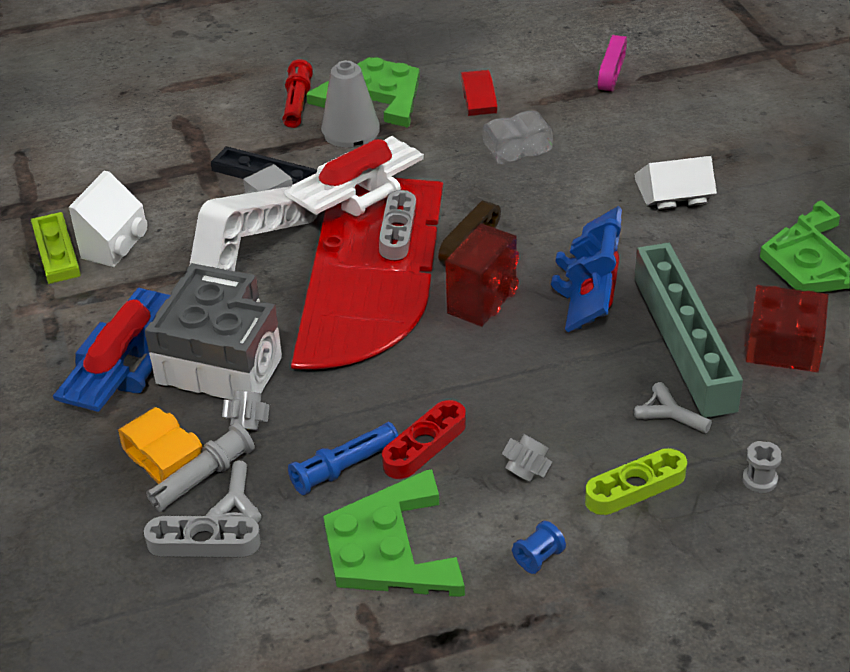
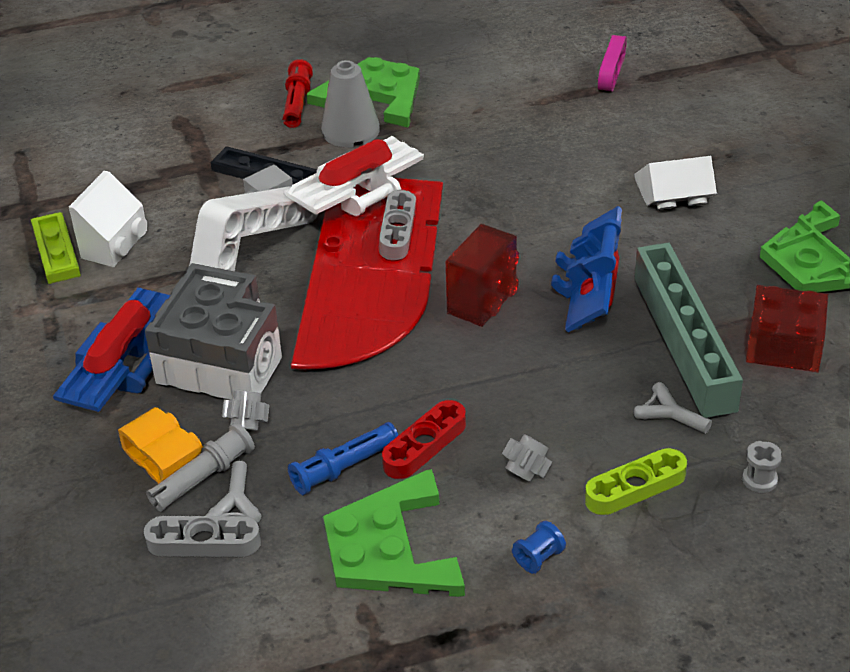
dark brown beam [438,200,501,268] -> none
red slope [461,70,498,116] -> none
clear brick [483,111,553,164] -> none

